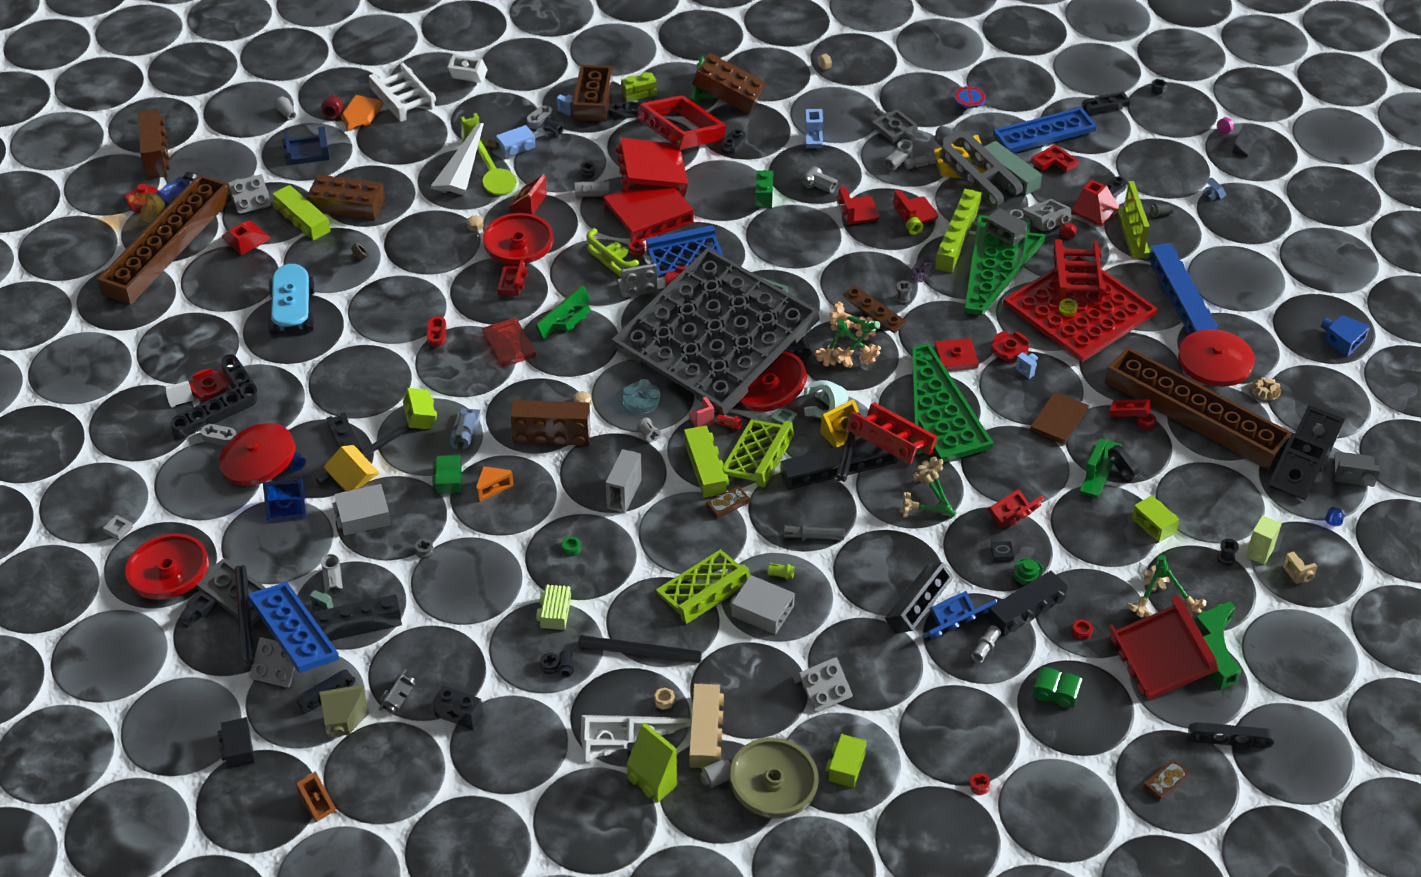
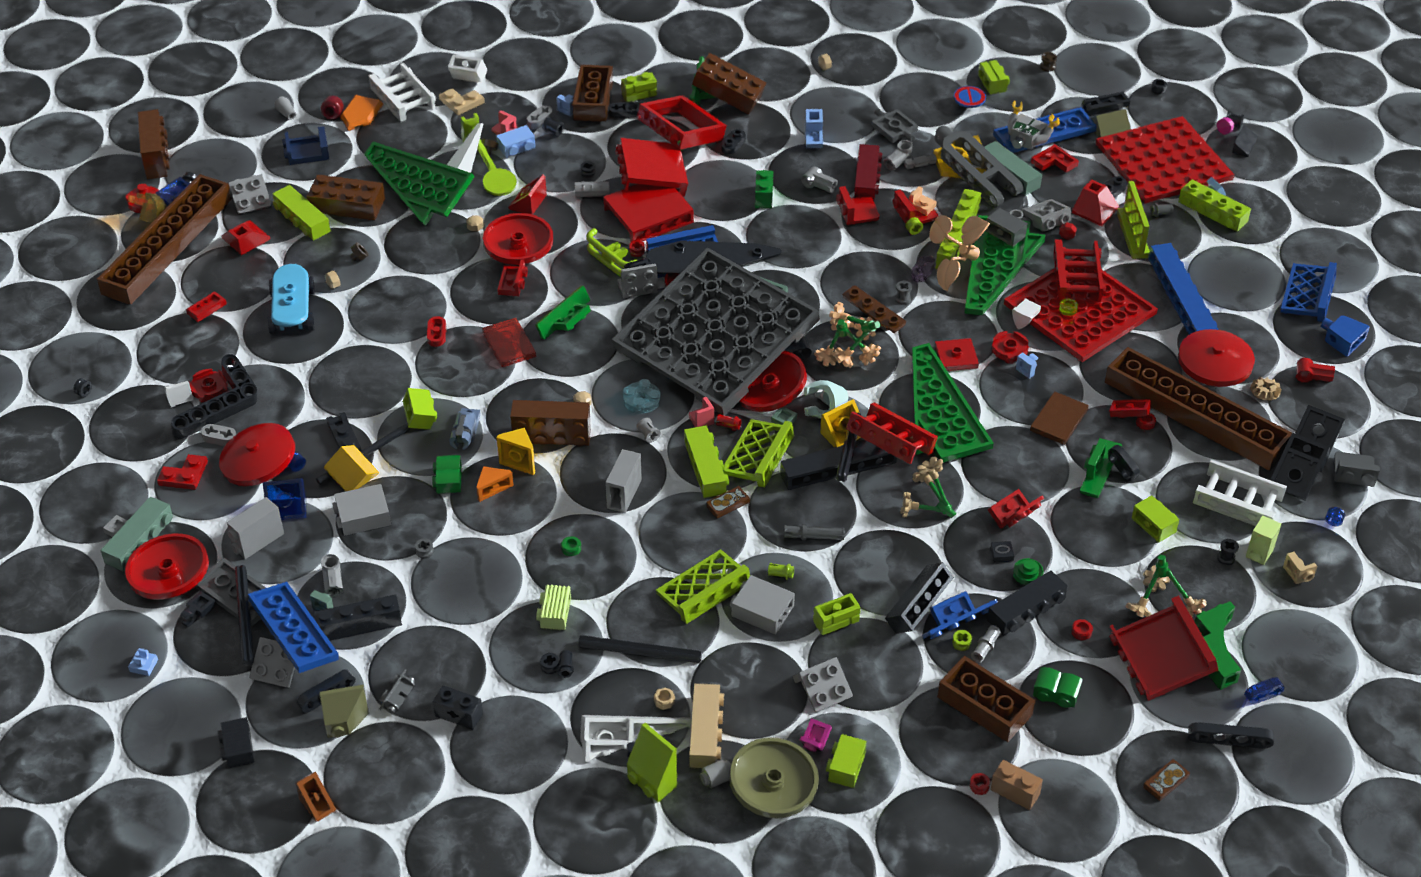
none -> black bush [73,378,92,397]
none -> sand green brick [100,496,173,572]
none -> light blue tile [128,648,158,676]
none -> red plate [157,454,208,490]
none -> red plate [186,291,227,322]
none -> light grey brick [227,497,284,559]
none -> tan tile [325,271,340,289]
none -> green wing [364,142,474,226]
none -> tan plate [439,88,485,115]
none -> coral panel [492,111,517,135]
none -> yellow slope [496,428,535,475]
none -> black wing [624,240,782,274]
none -> dark pink bracket [800,718,832,752]
none -> lime brick [813,593,861,635]
none -> dark red brick [854,144,882,201]
none -> light nougat bracket [909,186,937,215]
none -> light nougat plant [930,215,990,291]
none -> reddish brown brick [937,656,1035,742]
none -> lime bush [952,630,972,651]
none -> lime brick [978,60,1010,94]
none -> medium nougat brick [990,760,1043,810]
none -> light grey torso [1007,100,1060,149]
none -> white tile [1012,299,1041,329]
none -> dark brown wheel [1040,52,1057,72]
none -> olive slope [1091,109,1131,138]
none -> red plate [1095,116,1234,204]
none -> lime brick [1178,180,1251,232]
none -> white fence [1193,459,1287,526]
none -> black bush [1226,111,1245,129]
none -> clear blue beam [1244,677,1285,704]
none -> blue fence [1281,262,1337,322]
none -> red piece [1296,358,1335,382]

